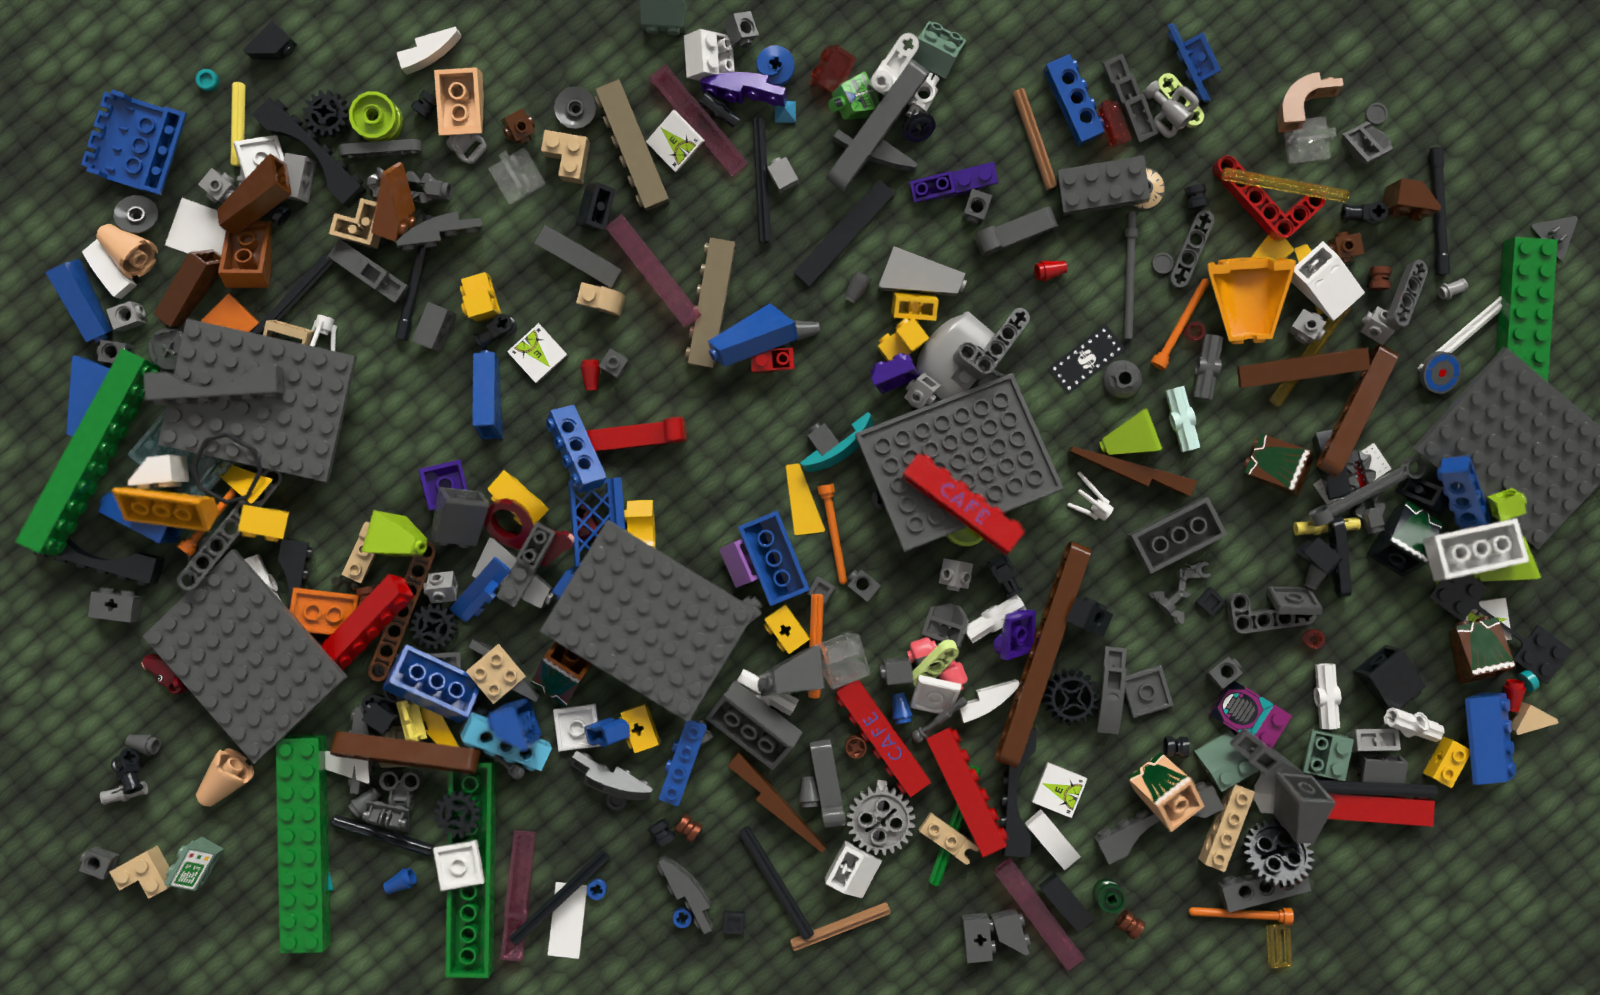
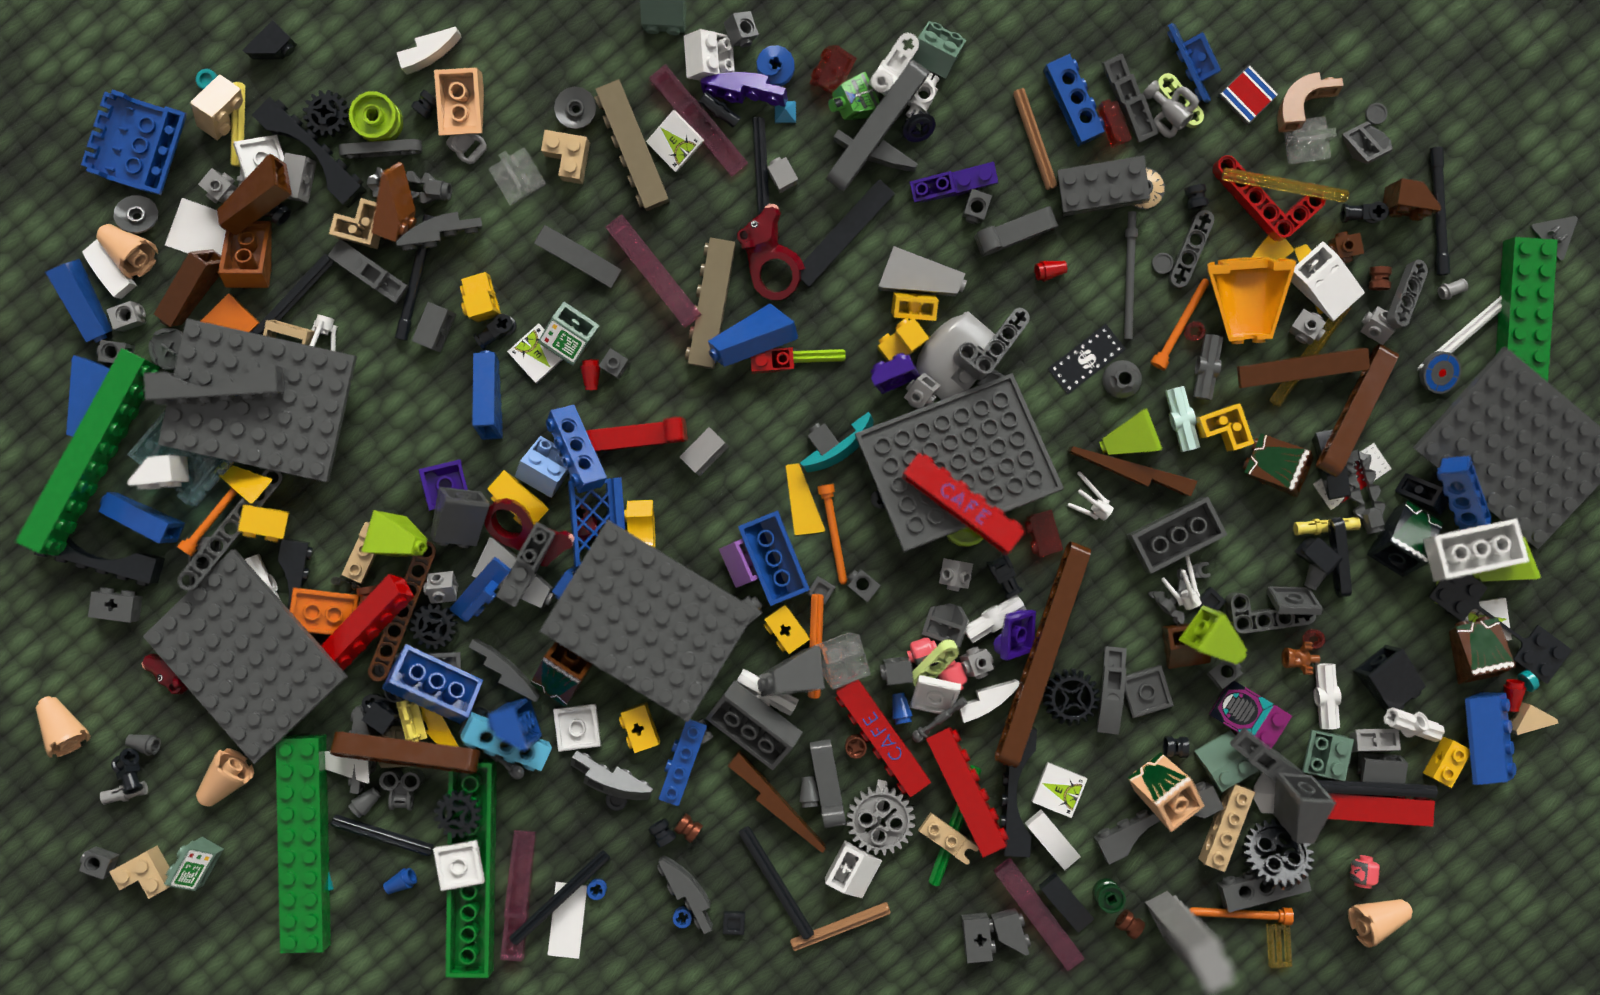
light orange slope [112,487,219,532] -> none
black piece [191,433,263,504] -> none
dark grey hinge [362,800,411,833] -> none
tan hinge [466,644,526,704] -> none
reddish brown brick [501,108,535,145] -> none
black brick [576,182,616,231] -> none
tan brick [576,282,626,316] -> none
blue brick [584,717,630,747] -> none
dark grey cone [793,320,820,341] -> none
dark grey cone [844,271,871,304] -> none
black brick [1065,597,1113,637] -> none
dark grey piece [1308,457,1427,527] -> none
lime brick [1487,488,1527,522] -> none
none -> light nougat cone [36,696,91,758]
none -> tan brick [190,74,243,141]
none -> light blue slope [515,436,569,498]
none -> slope [538,302,600,366]
none -> light grey hinge [680,427,729,476]
none -> dark red animal [737,204,805,300]
none -> lime axle [793,349,846,363]
none -> light grey brick [959,647,994,679]
none -> clear red bracket [1024,509,1063,557]
none -> light grey brick [1145,891,1235,994]
none -> white plant [1161,555,1202,610]
none -> reddish brown slope [1162,623,1211,669]
none -> lime slope [1179,605,1247,664]
none -> yellow brick [1196,403,1254,451]
none -> tile [1218,64,1279,125]
none -> dark orange piece [1282,642,1320,675]
none -> light nougat cone [1348,899,1413,948]
none -> coral head [1350,855,1380,889]

